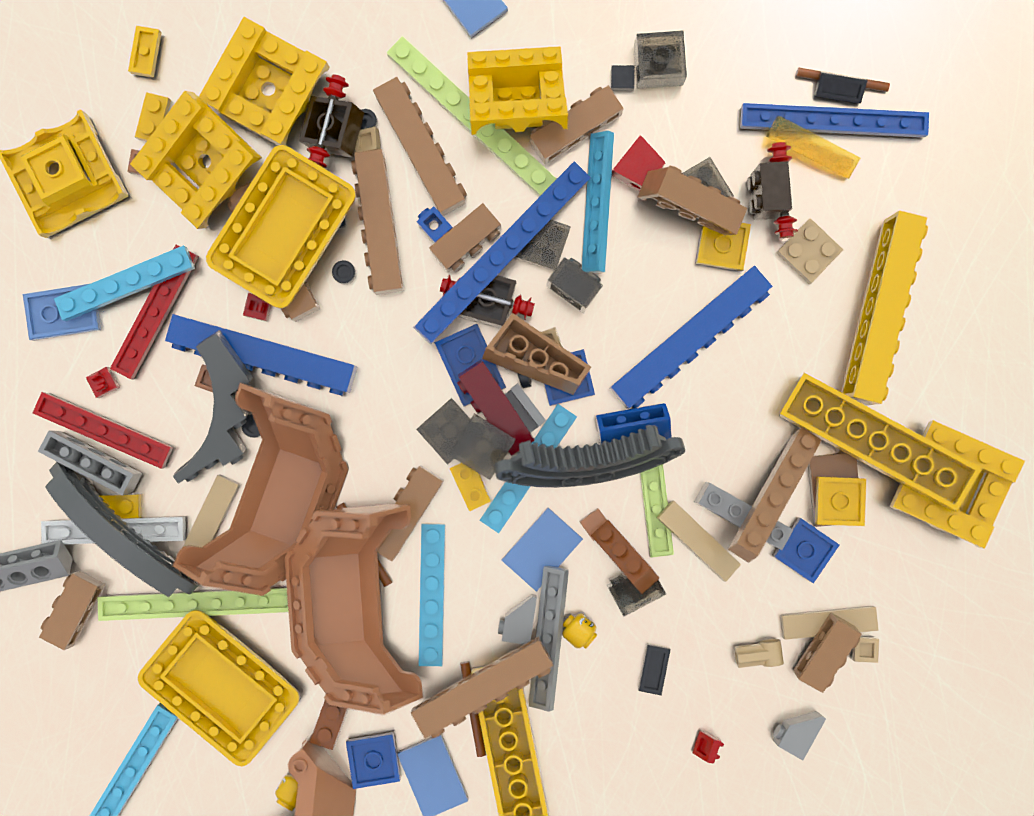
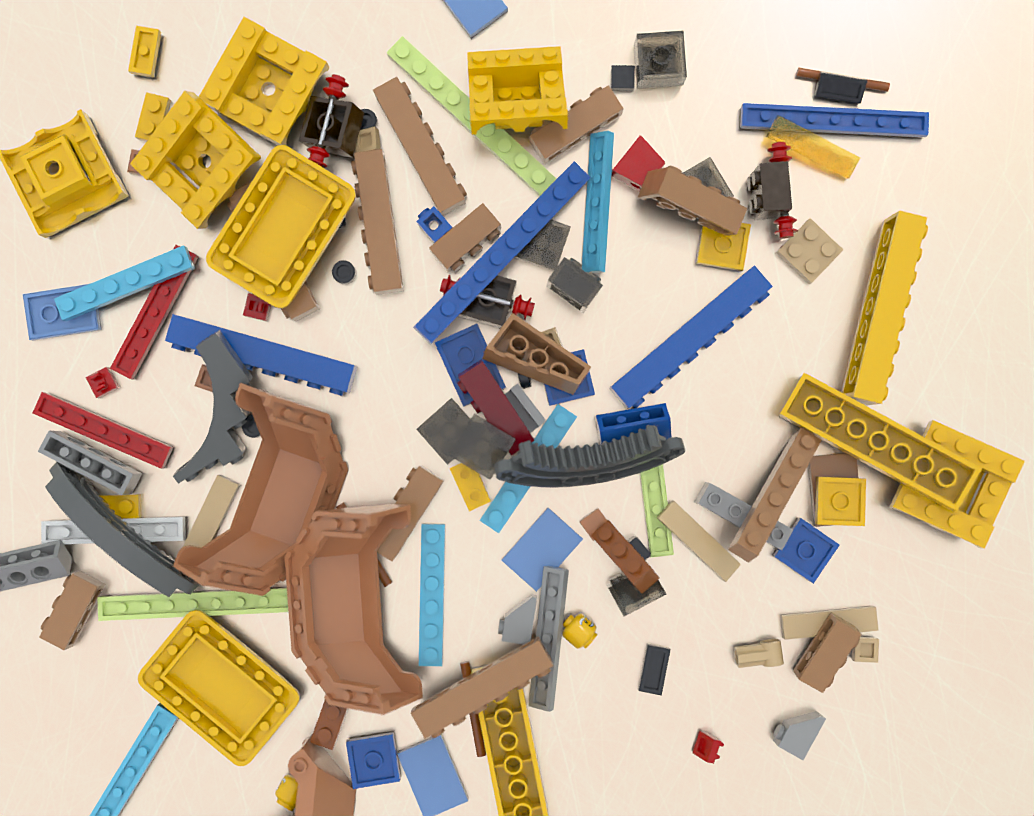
none -> black tile [627,536,651,560]

